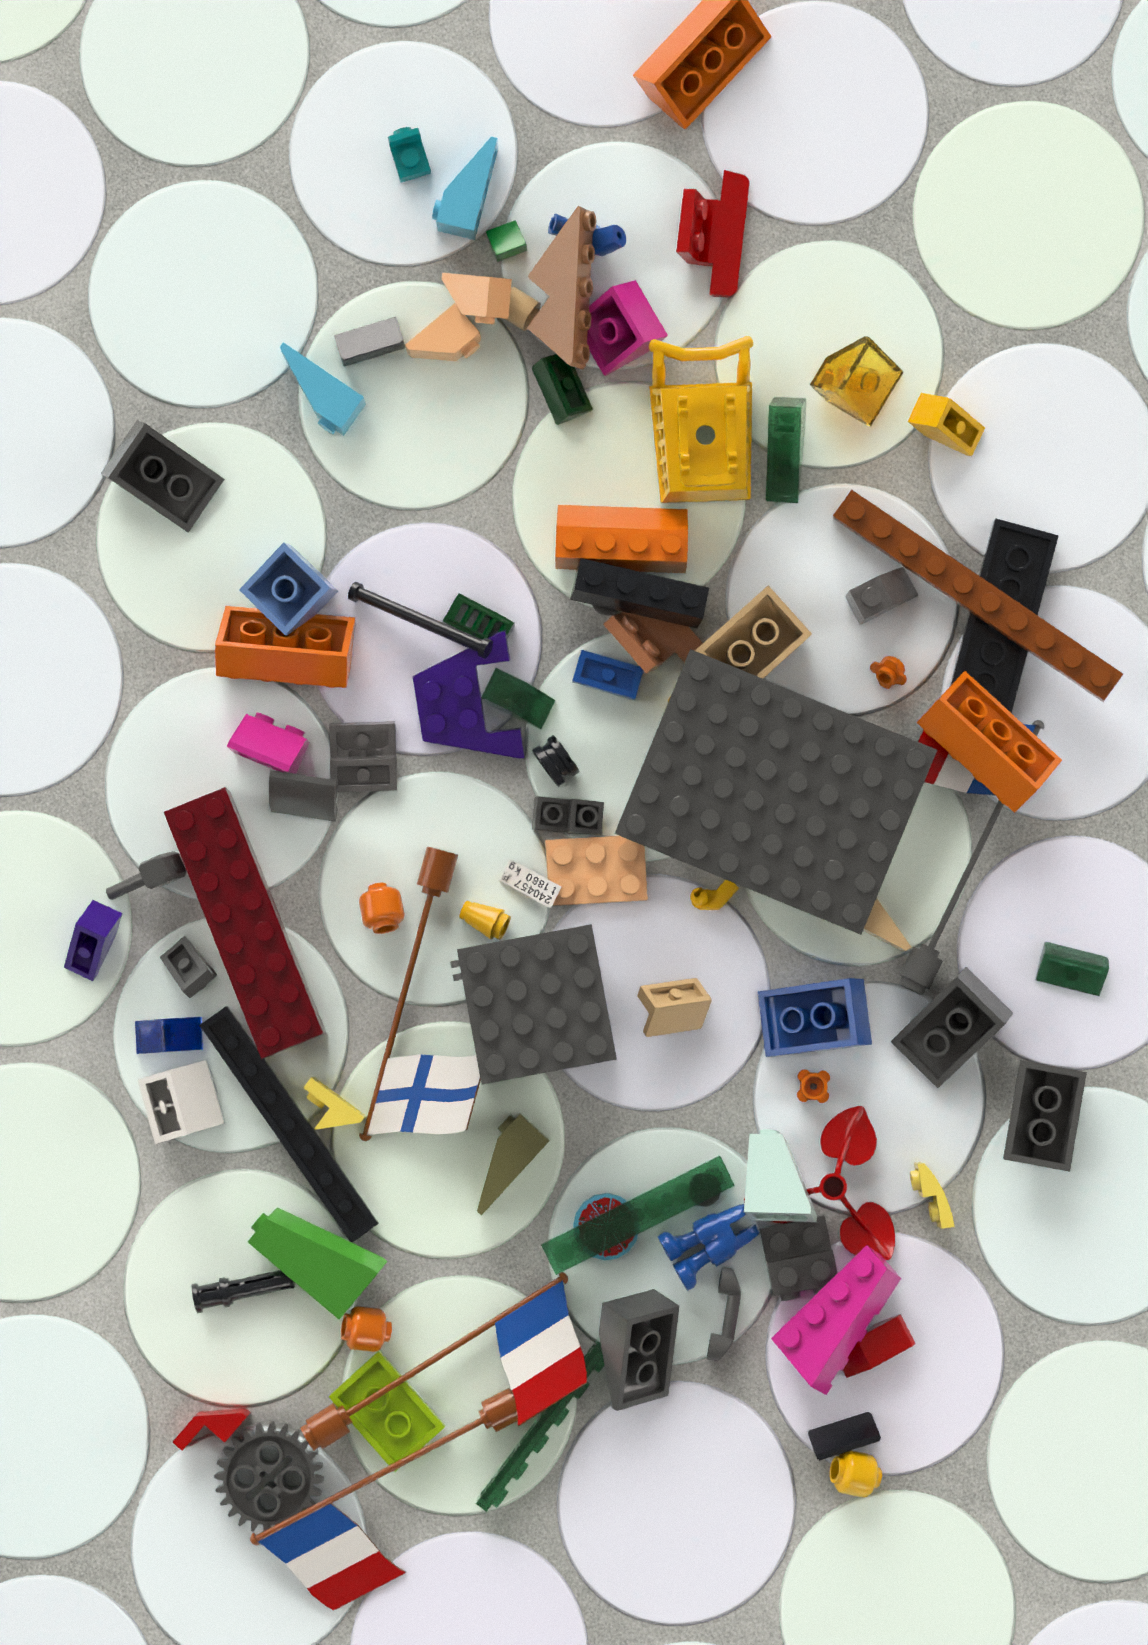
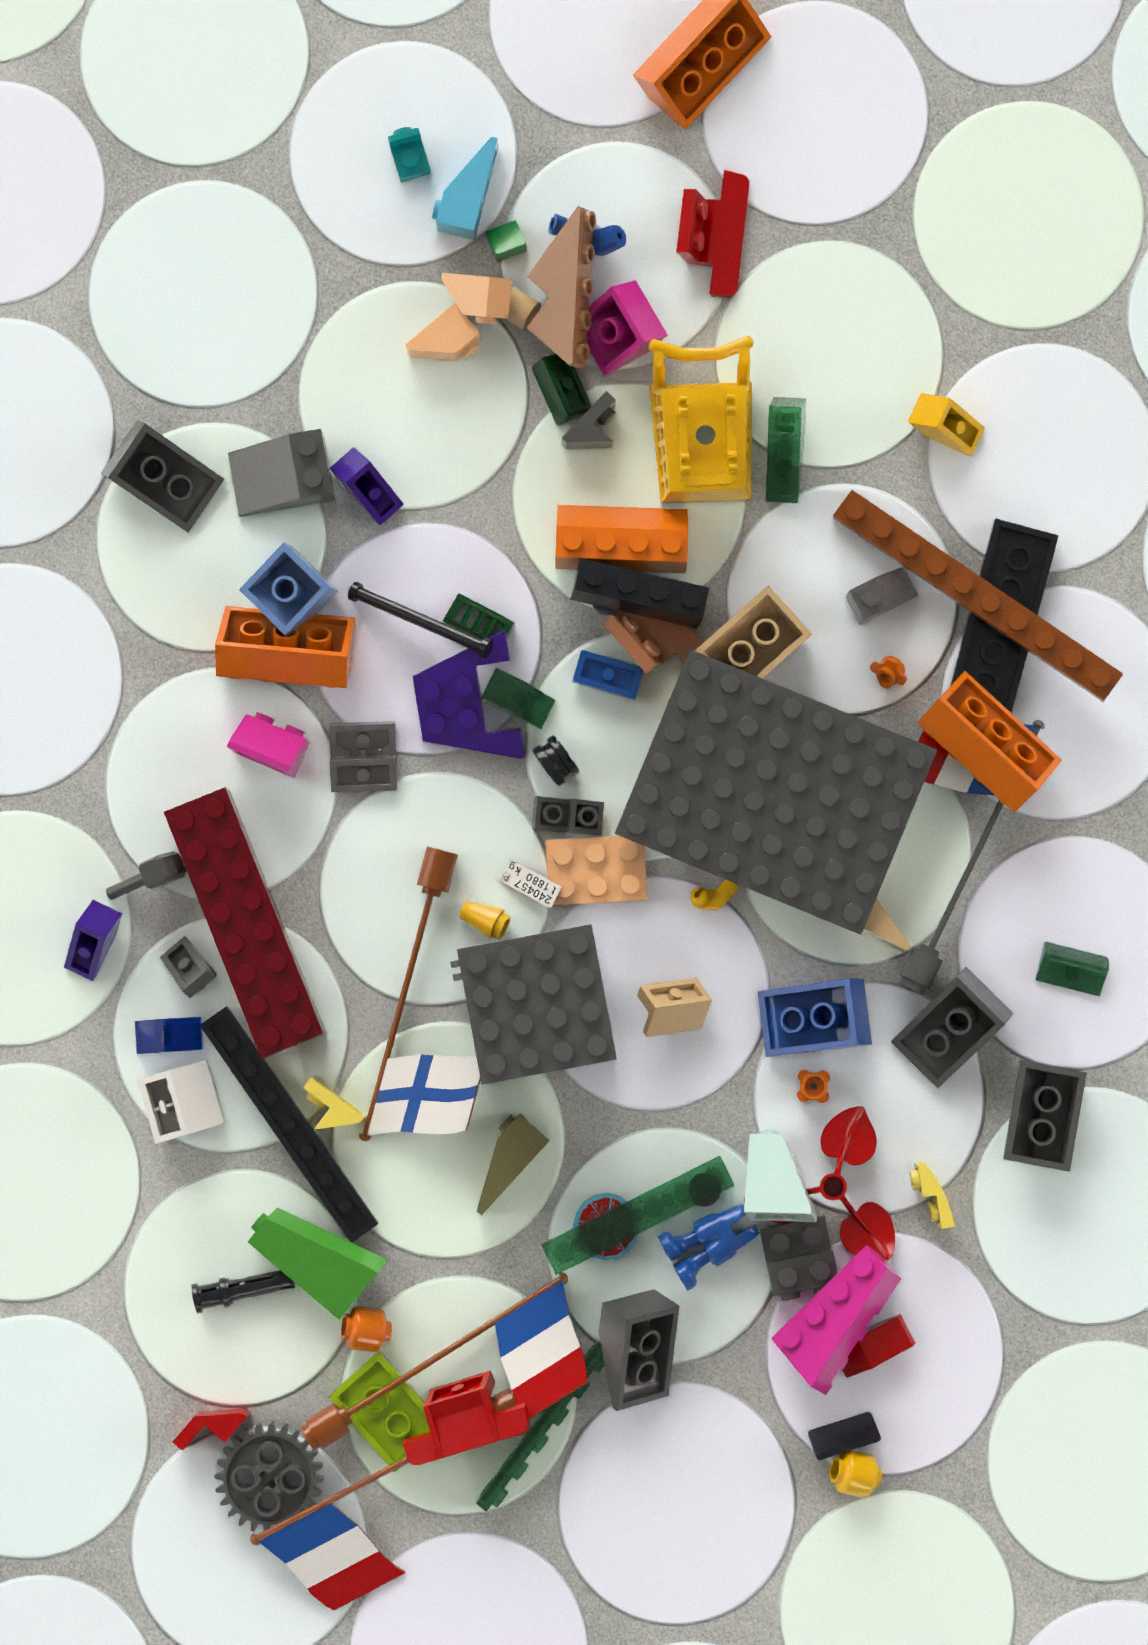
dark grey slope [269,770,338,822] -> none
medium azure slope [280,342,366,436] -> none
slope [334,317,405,367] -> none
orange head [359,882,405,934] -> none
dark grey bar [707,1267,741,1361] -> none
clear yellow slope [810,336,903,426] -> none
none -> slope [228,428,336,517]
none -> dark purple slope [329,447,404,525]
none -> red plate [403,1370,530,1465]
none -> dark grey slope [562,391,616,449]

